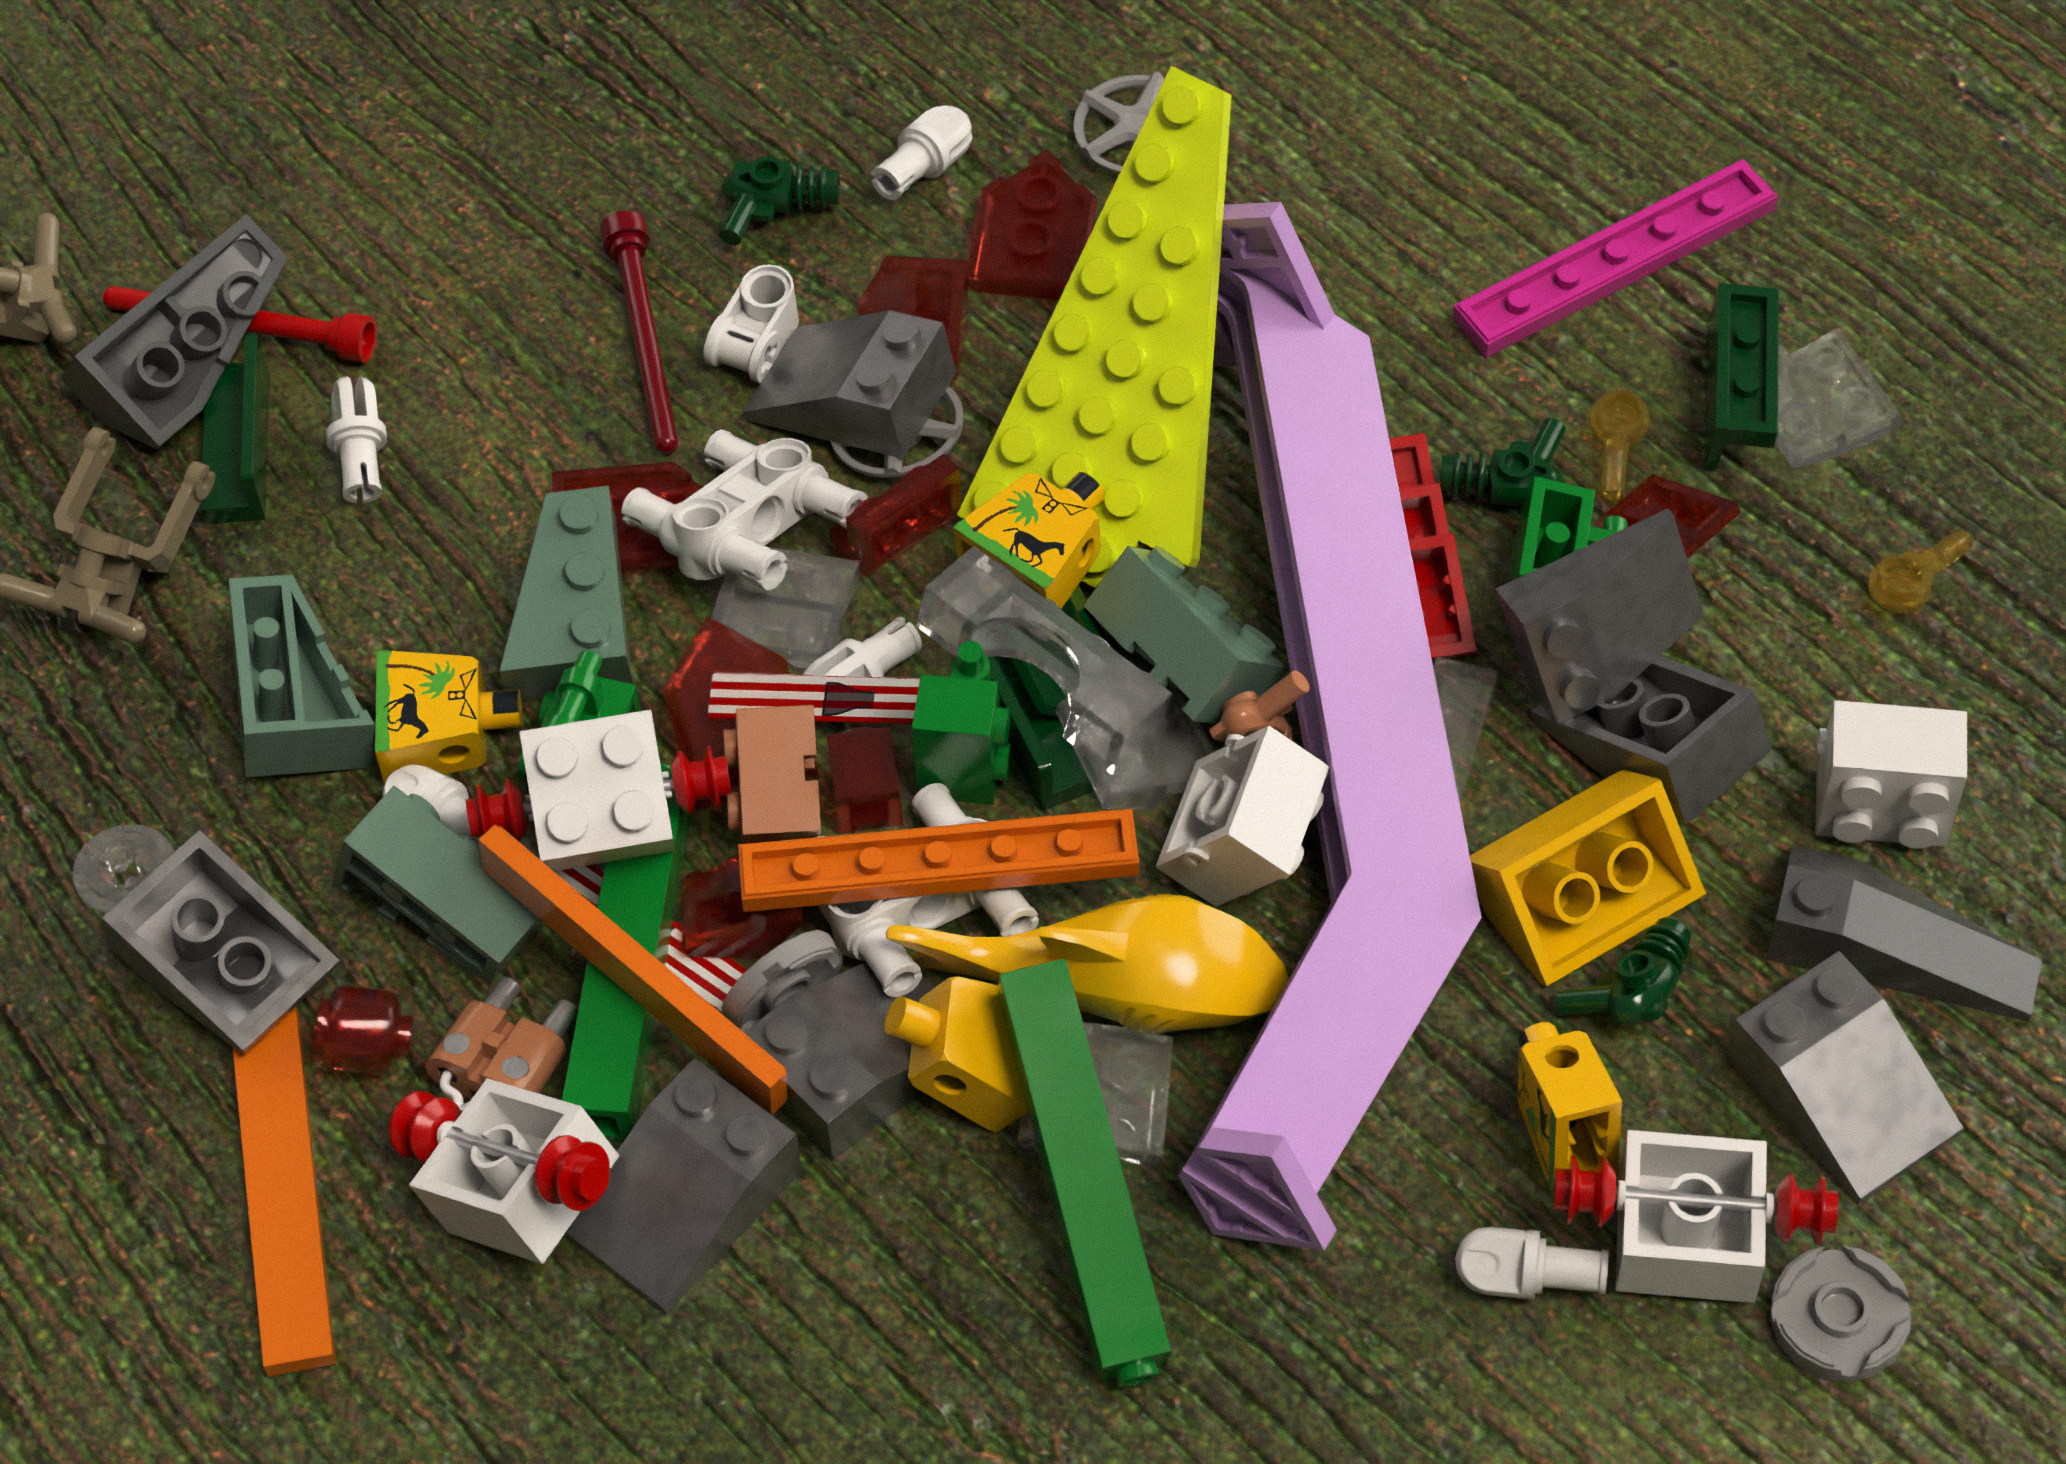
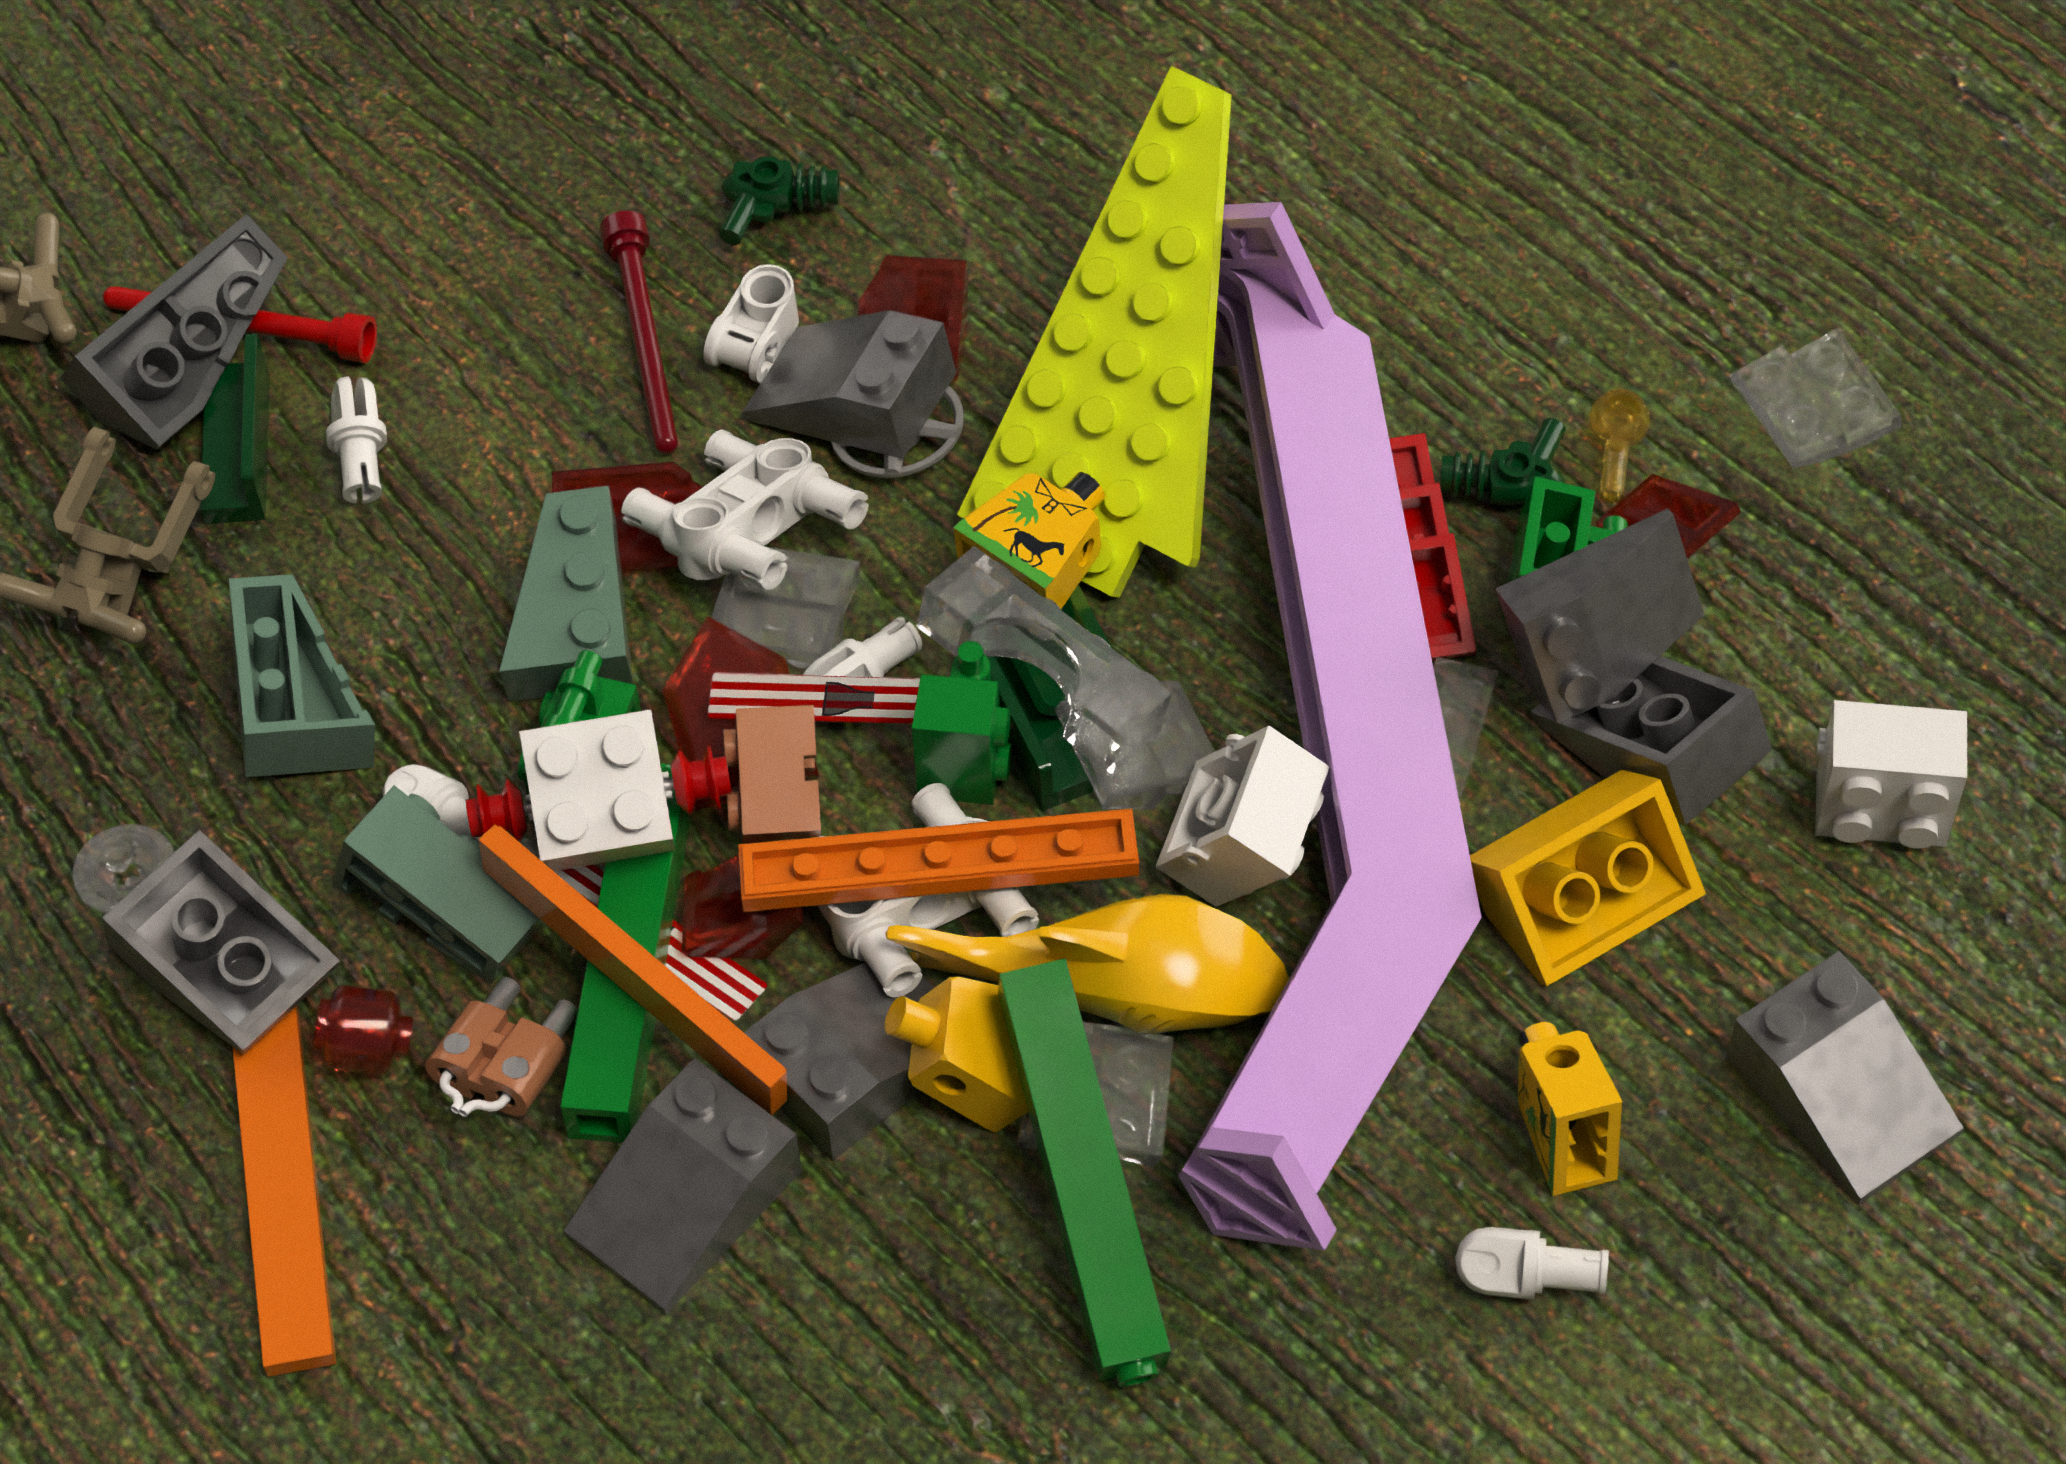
yellow torso [375,650,523,784] -> none
white brick [389,1079,620,1264] -> none
light grey tile [722,930,843,1032] -> none
clear red brick [826,727,903,834] -> none
clear red bracket [829,454,962,576] -> none
white arm [871,106,972,200] -> none
clear red tile [964,149,1097,300] -> none
light grey wheel [1074,72,1164,175] -> none
sand green wedge [1083,546,1287,724] -> none
nougat piece [1209,670,1310,742] -> none
dark pink tile [1452,159,1778,358] -> none
white brick [1553,1130,1838,1303] -> none
dark green piece [1556,918,1691,1026] -> none
dark green panel [1704,283,1779,470] -> none
dark grey wedge [1766,844,2042,1022] -> none
light grey tile [1770,1246,1912,1382] -> none
clear yellow plate [1868,529,1973,613] -> none

